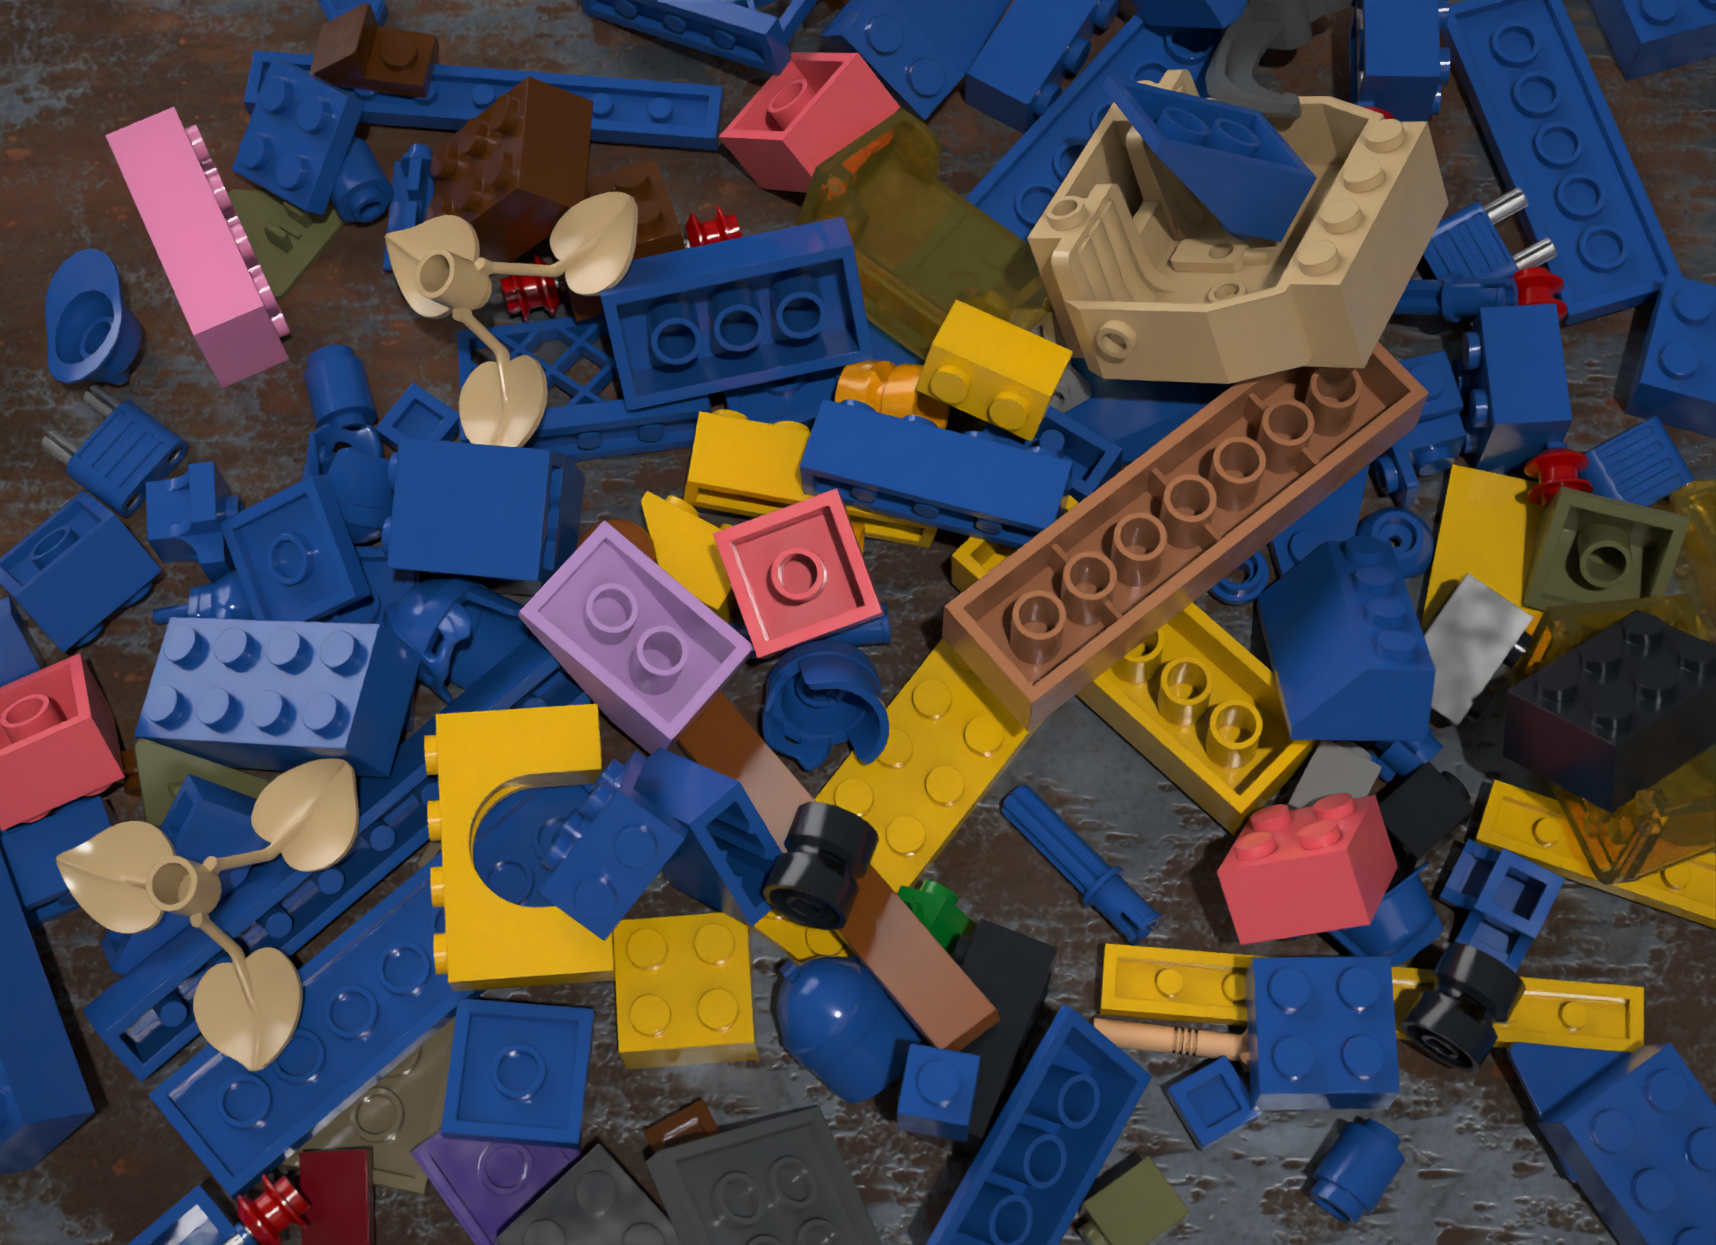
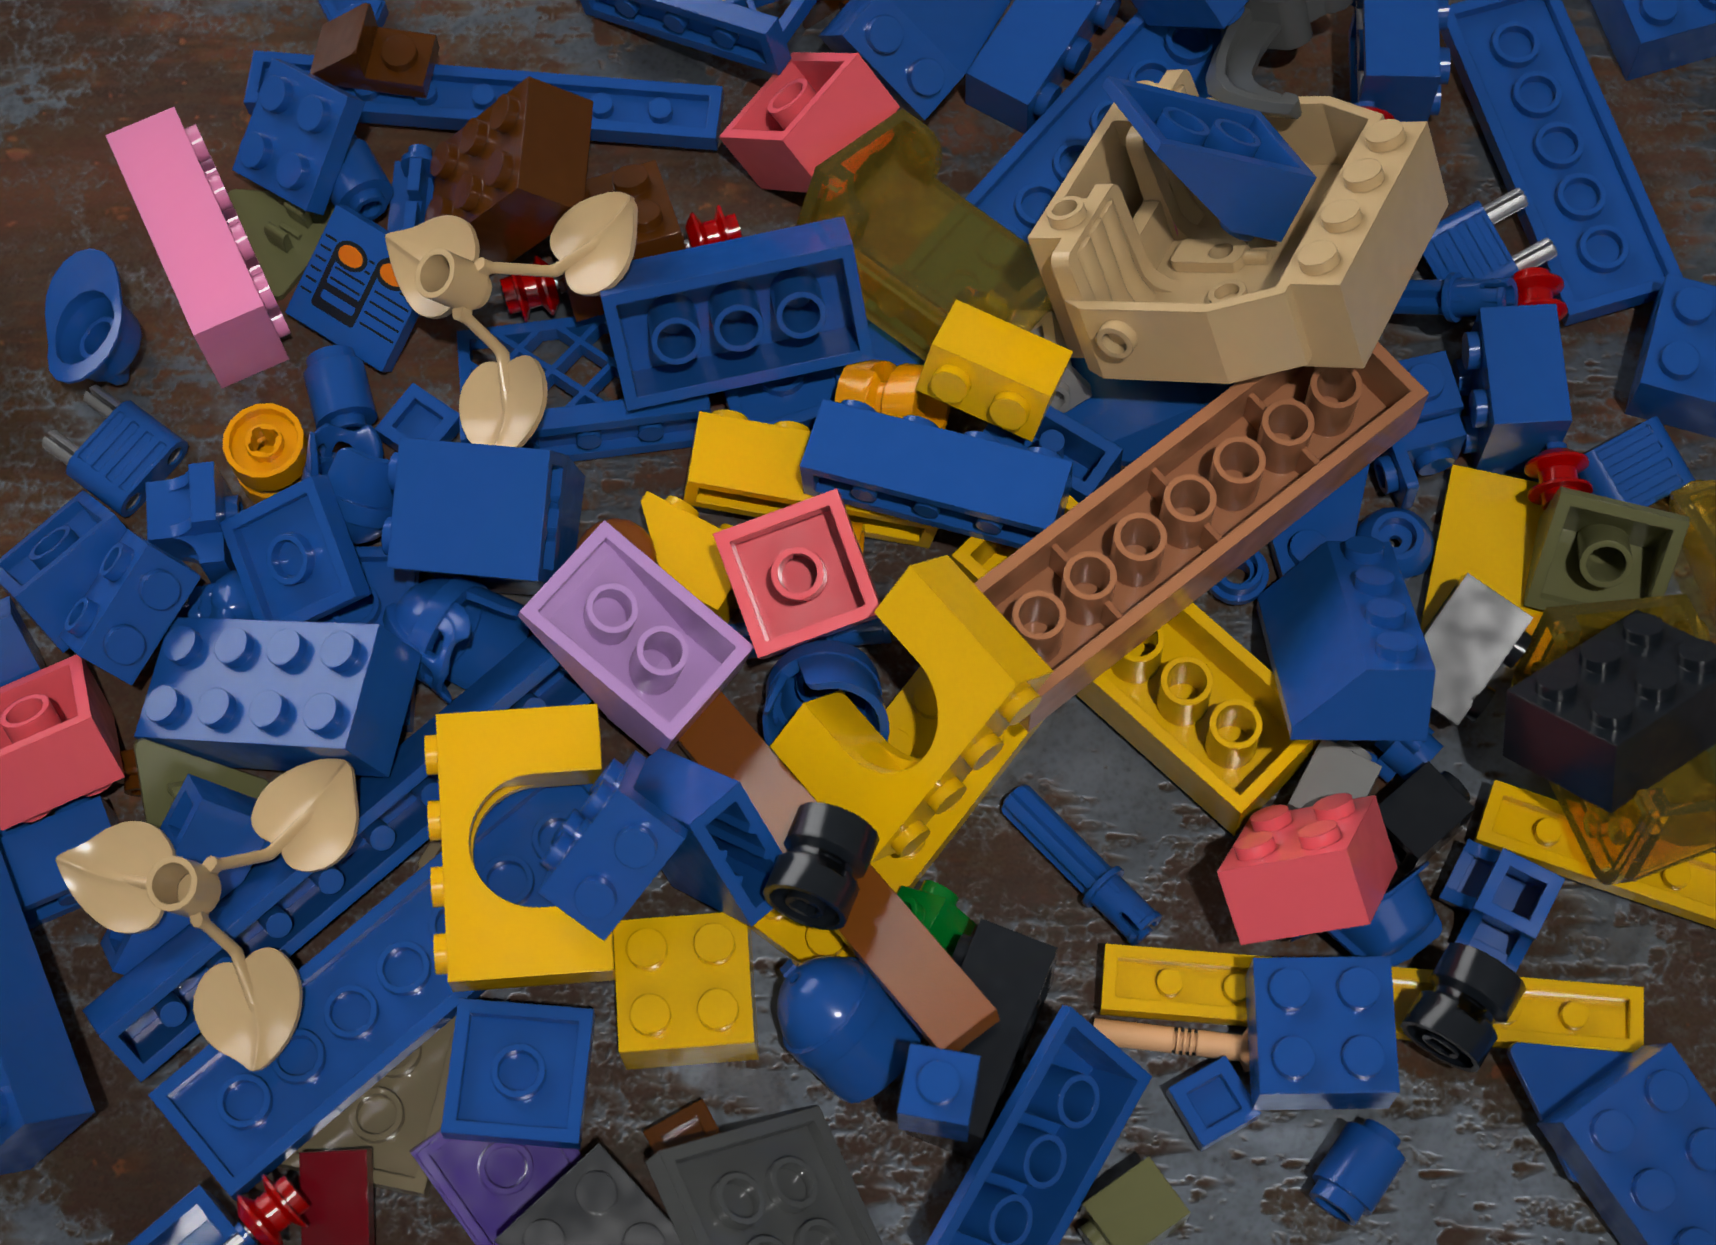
none -> blue brick [58,529,202,686]
none -> light orange wheel [222,403,308,504]
none -> blue tile [285,205,420,372]
none -> yellow arch [770,555,1054,863]

